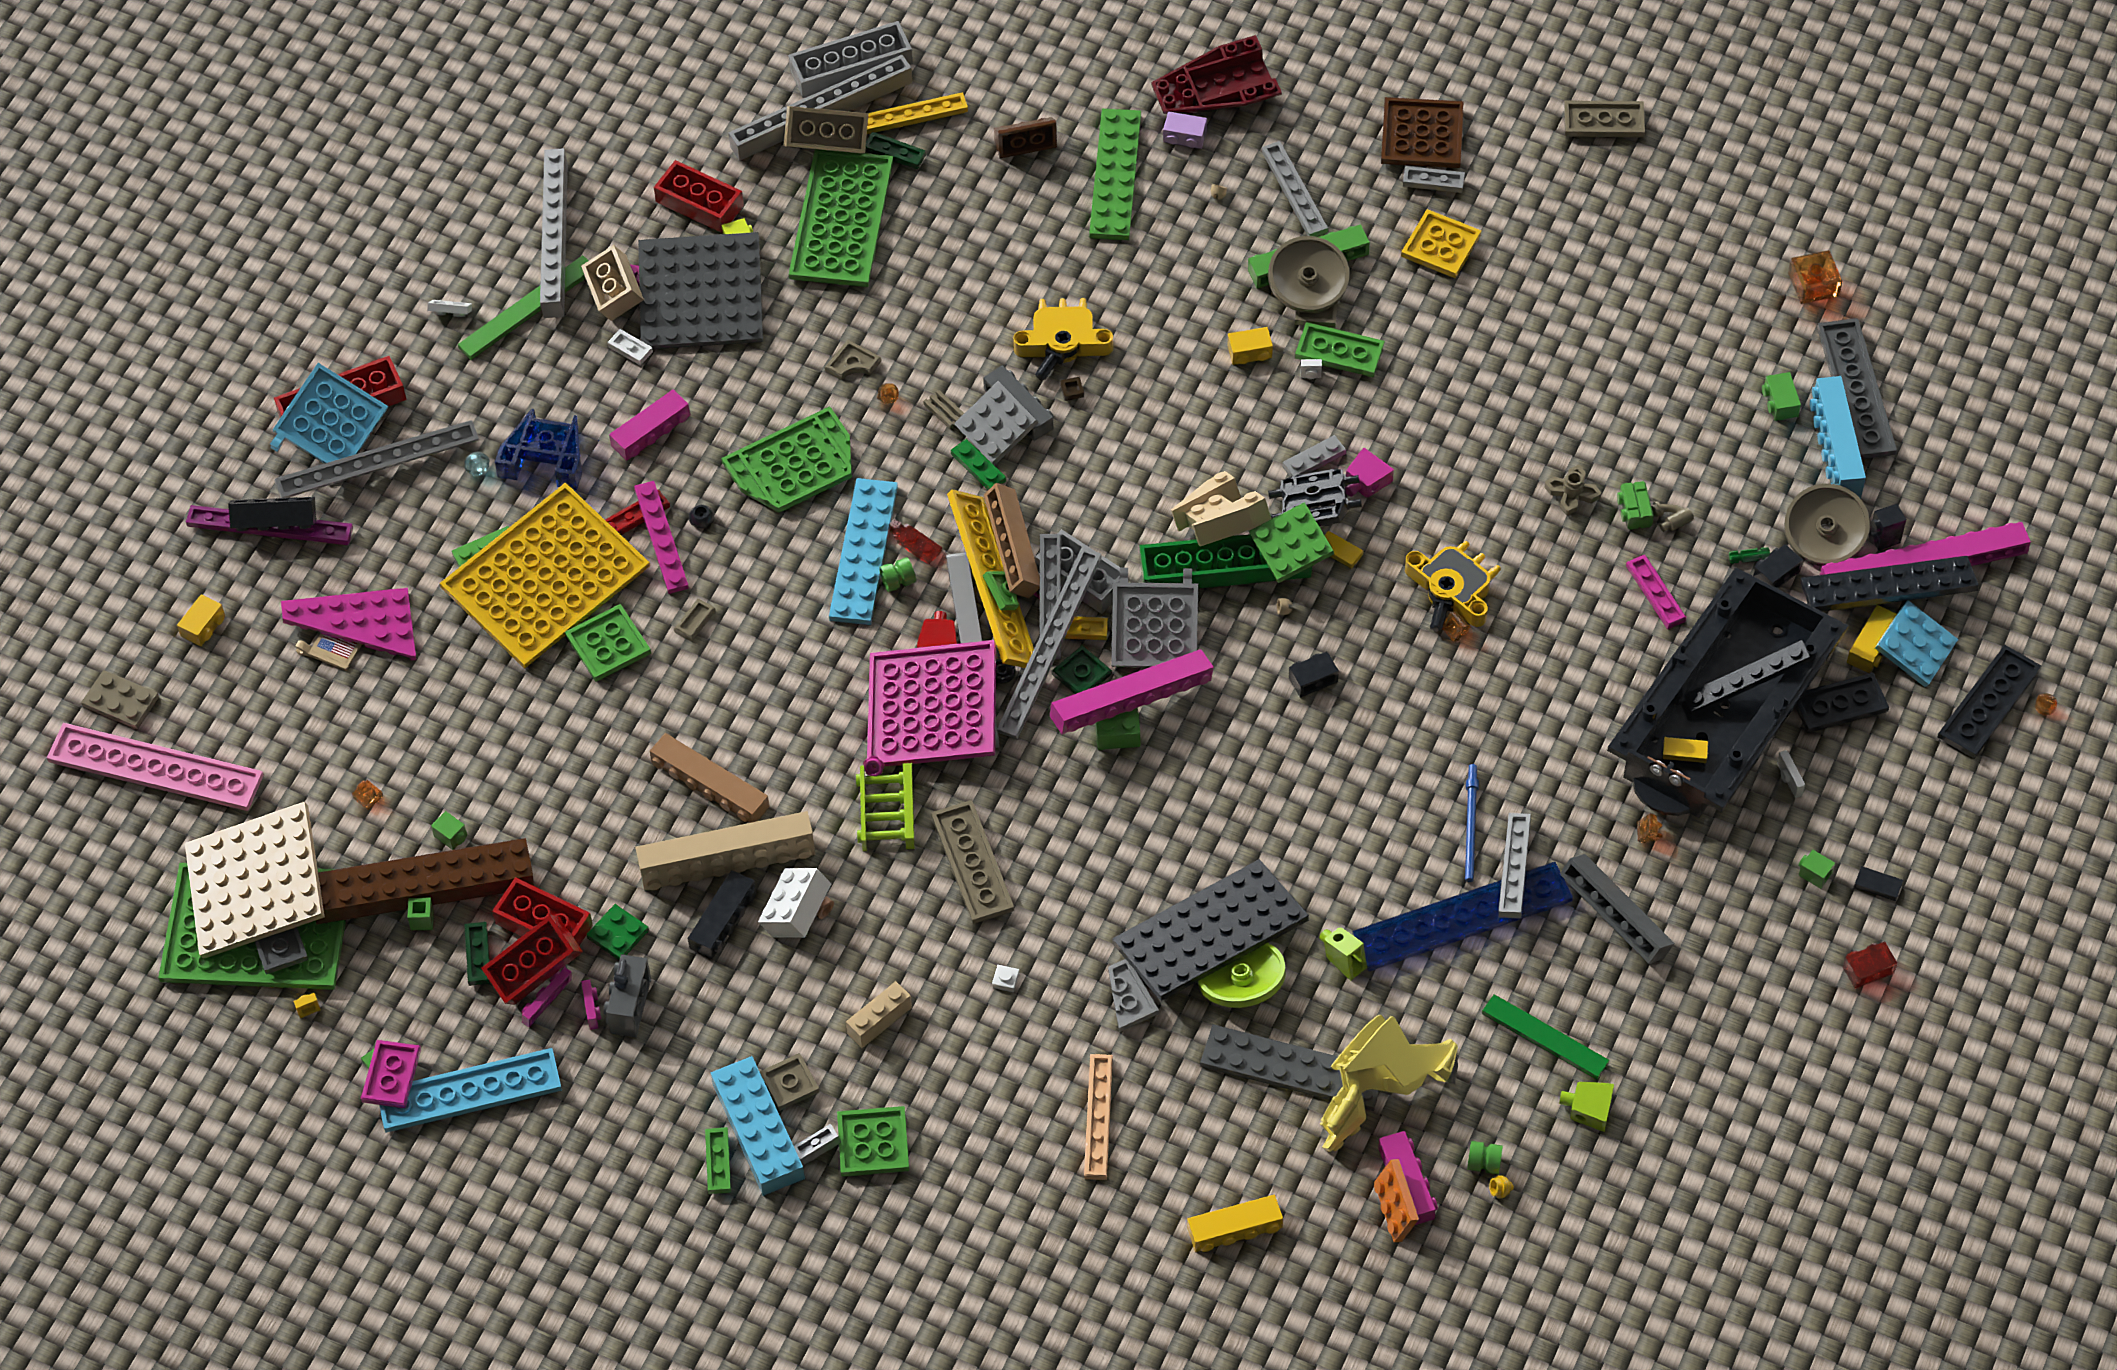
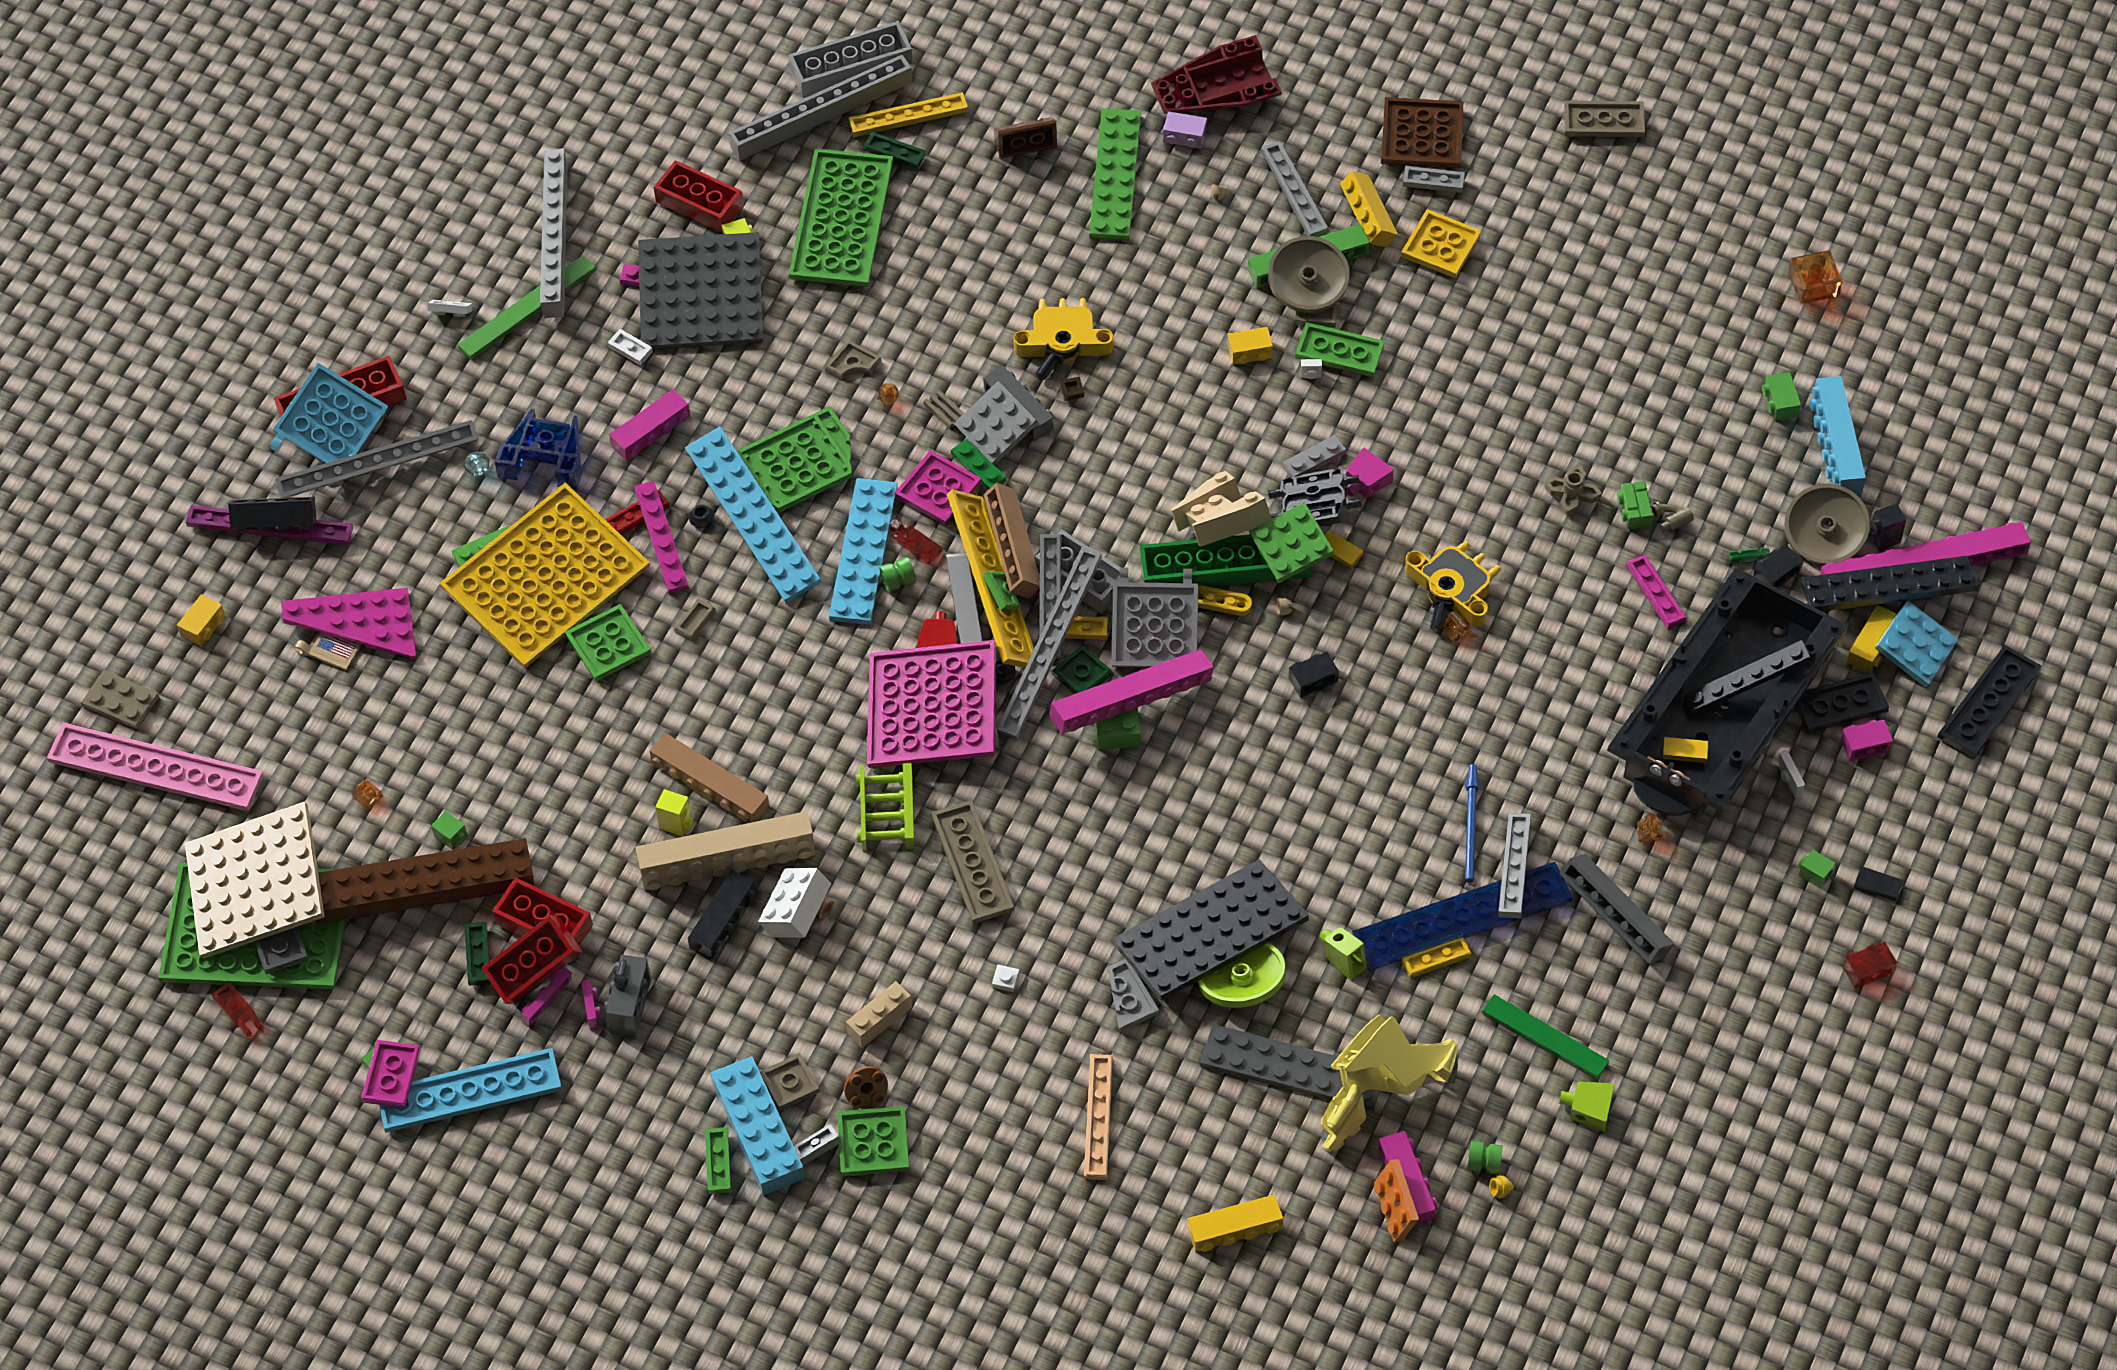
yellow plate [293,993,321,1018] -> none
bright green brick [407,898,434,930] -> none
tan brick [581,245,644,321] -> none
green plate [586,904,649,961] -> none
tan brick [784,106,868,153] -> none
dark pink plate [863,756,885,776] -> none
dark grey plate [1817,318,1897,459] -> none
clear orange tile [2035,693,2058,715] -> none
none -> clear red hinge [211,982,264,1039]
none -> neon yellow brick [655,789,693,836]
none -> medium azure plate [685,426,822,604]
none -> dark orange plate [844,1066,888,1109]
none -> dark pink plate [894,450,981,526]
none -> yellow plate [1198,585,1252,616]
none -> yellow brick [1340,171,1398,248]
none -> yellow tile [1401,936,1471,979]
none -> dark pink brick [1841,720,1893,762]

